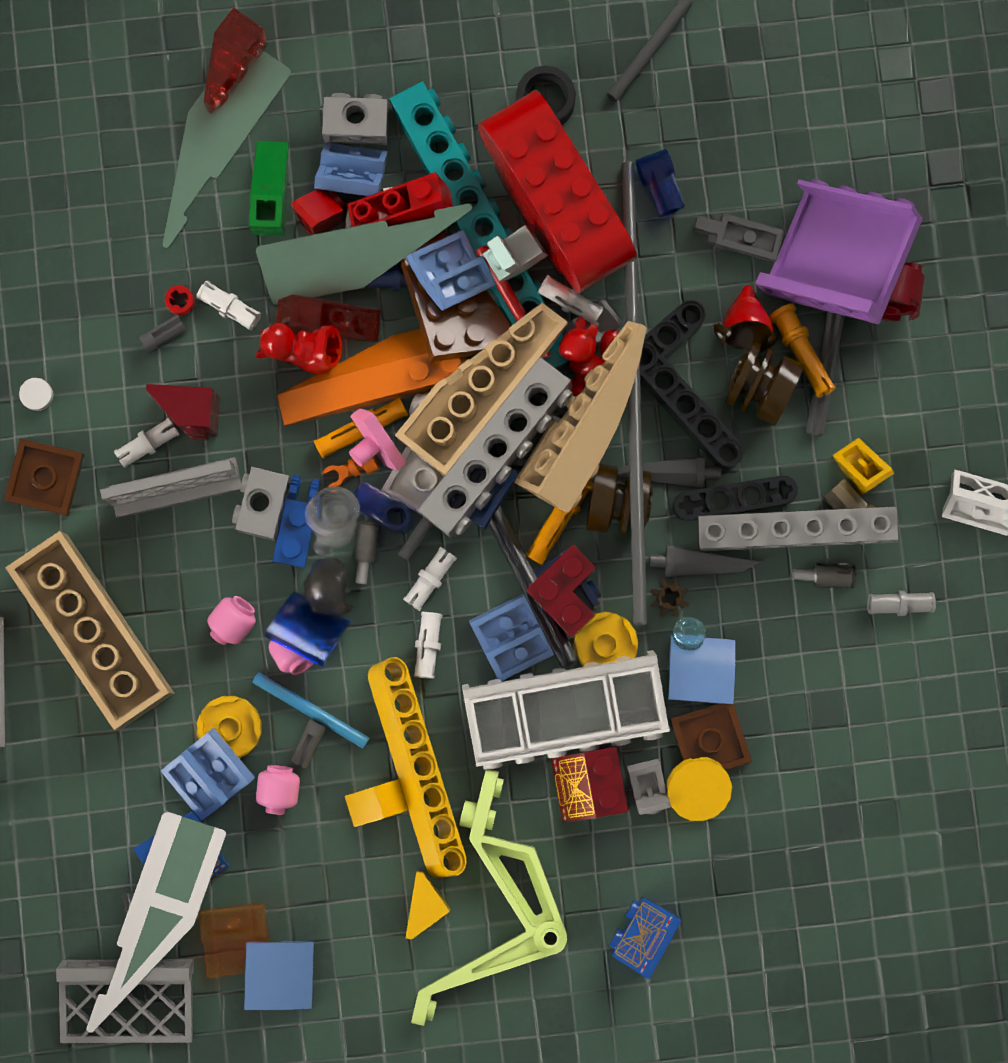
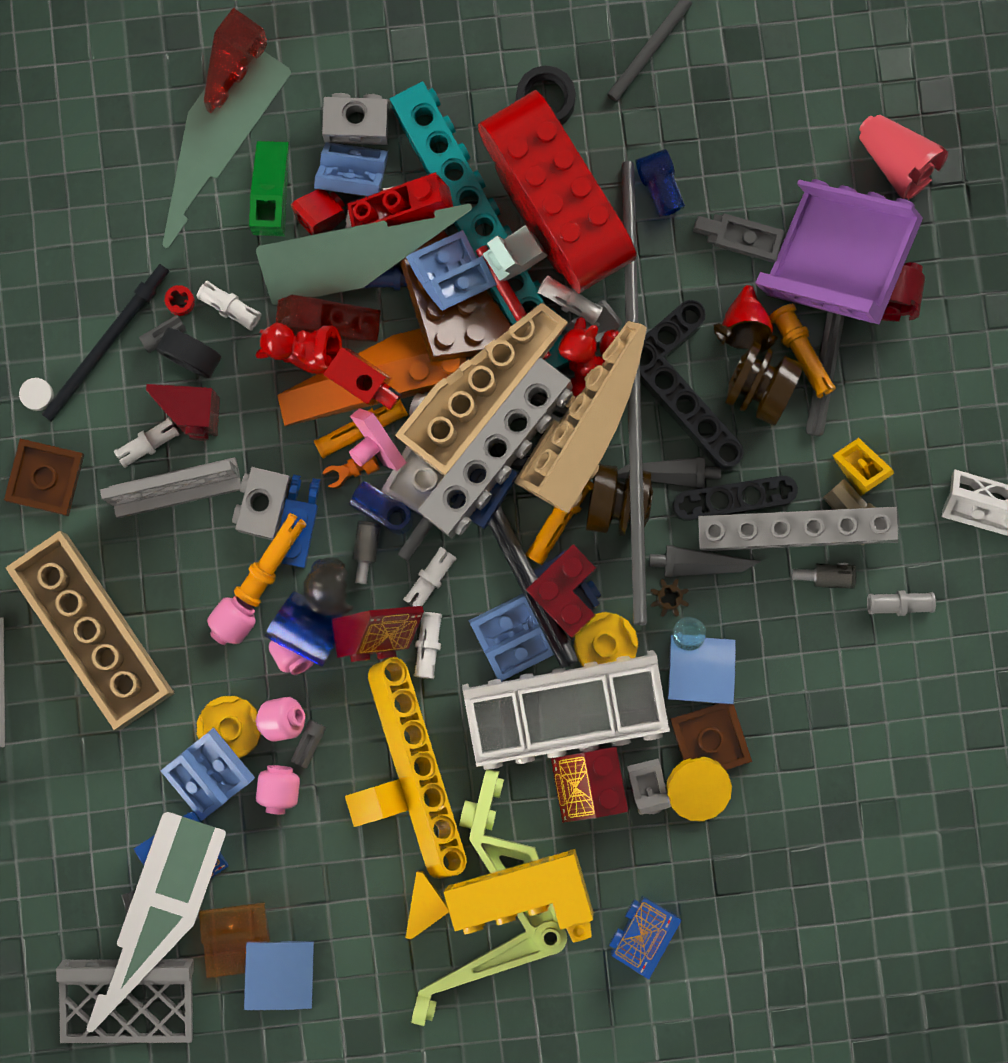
dark azure bar [252,672,370,749] -> none
clear hat [305,486,360,556] -> none
none -> black bar [42,264,170,422]
none -> black tyre [156,327,221,378]
none -> light orange pin [234,513,307,607]
none -> bright pink head [256,697,305,742]
none -> red torso [323,347,402,410]
none -> dark red slope [332,606,424,663]
none -> yellow hinge [443,849,594,943]
none -> coral cone [859,115,948,200]

